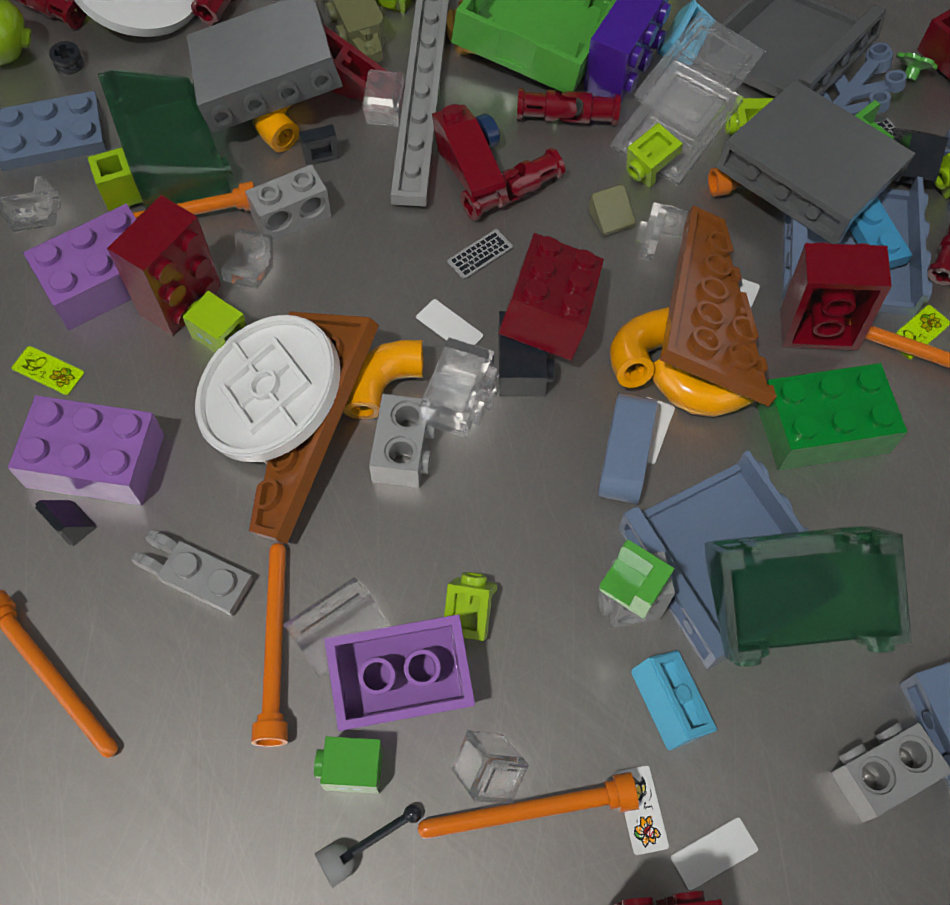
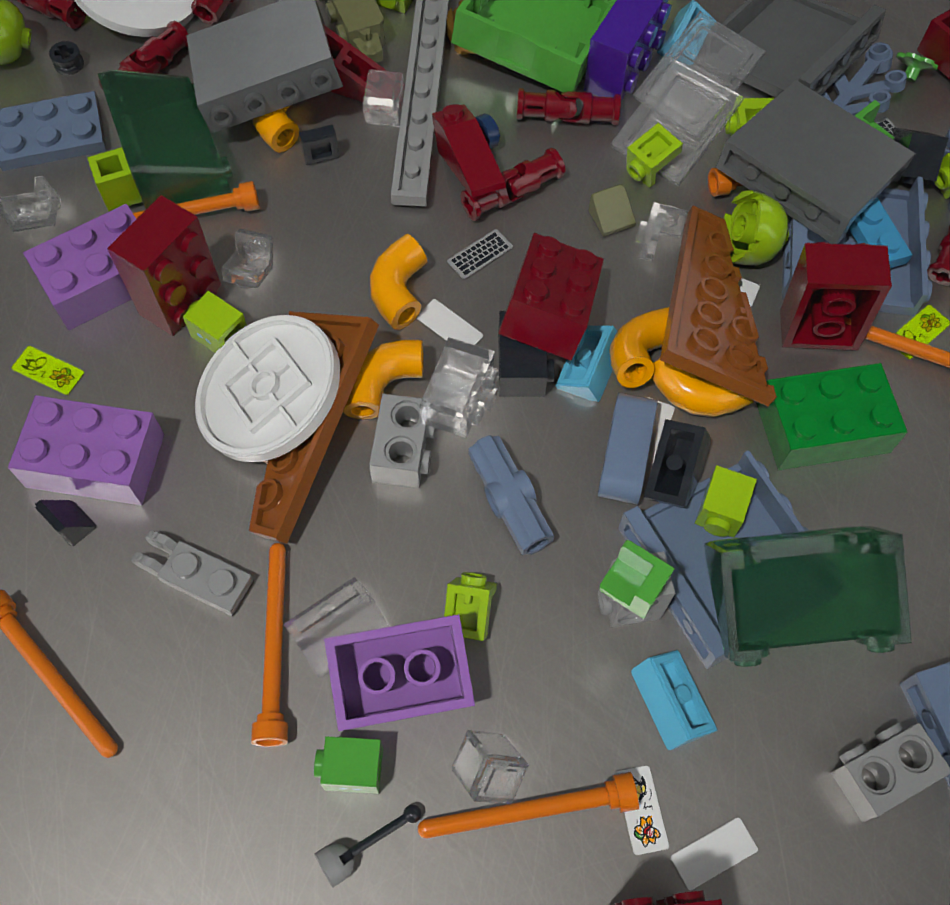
light grey brick [245,164,332,244] -> none
none -> dark red piece [99,21,188,104]
none -> light orange cylinder [370,234,428,330]
none -> sand blue piece [468,435,554,555]
none -> medium azure slope [555,325,617,402]
none -> black slope [644,419,712,508]
none -> lime brick [694,465,757,538]
none -> lime cylinder [723,190,789,266]

